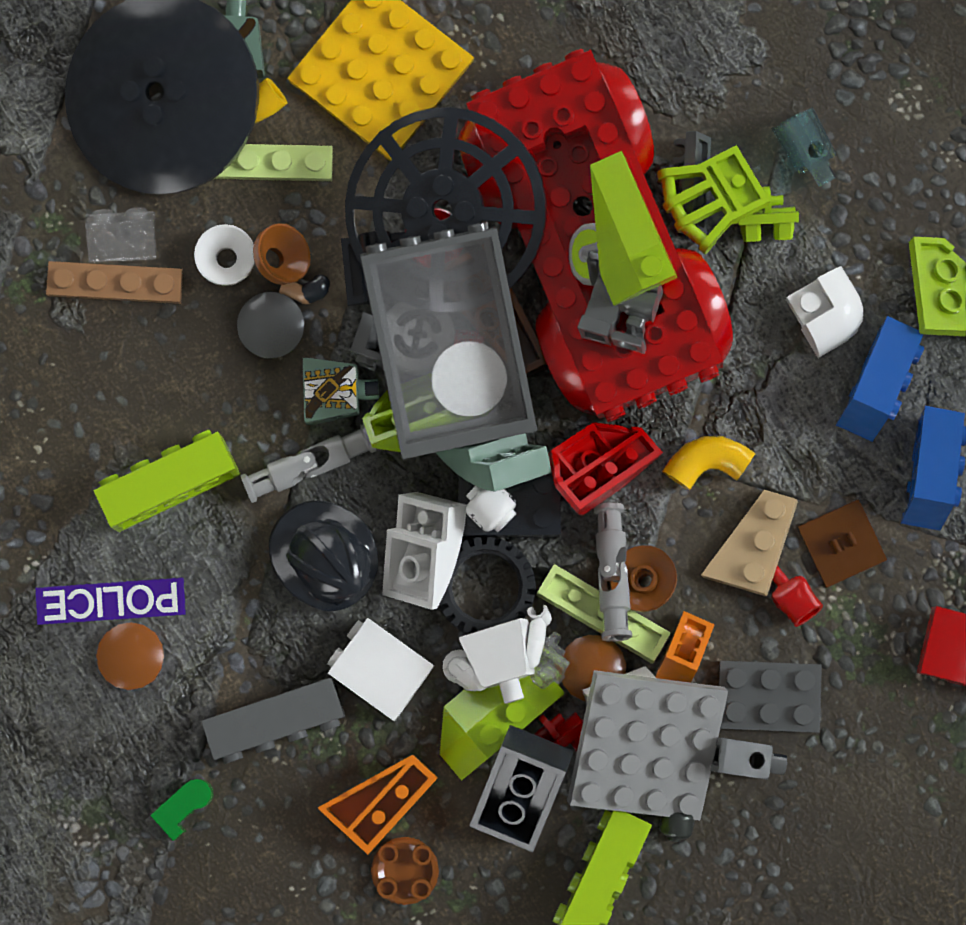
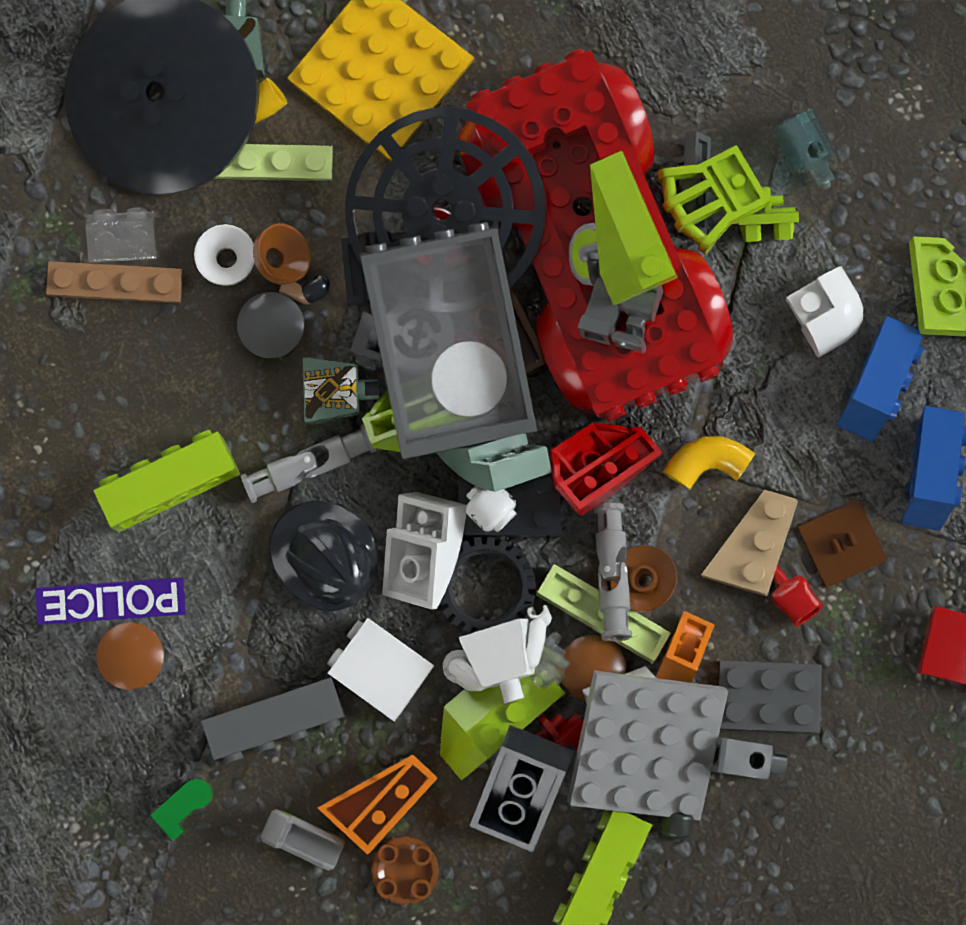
none -> light grey animal [260,809,345,871]

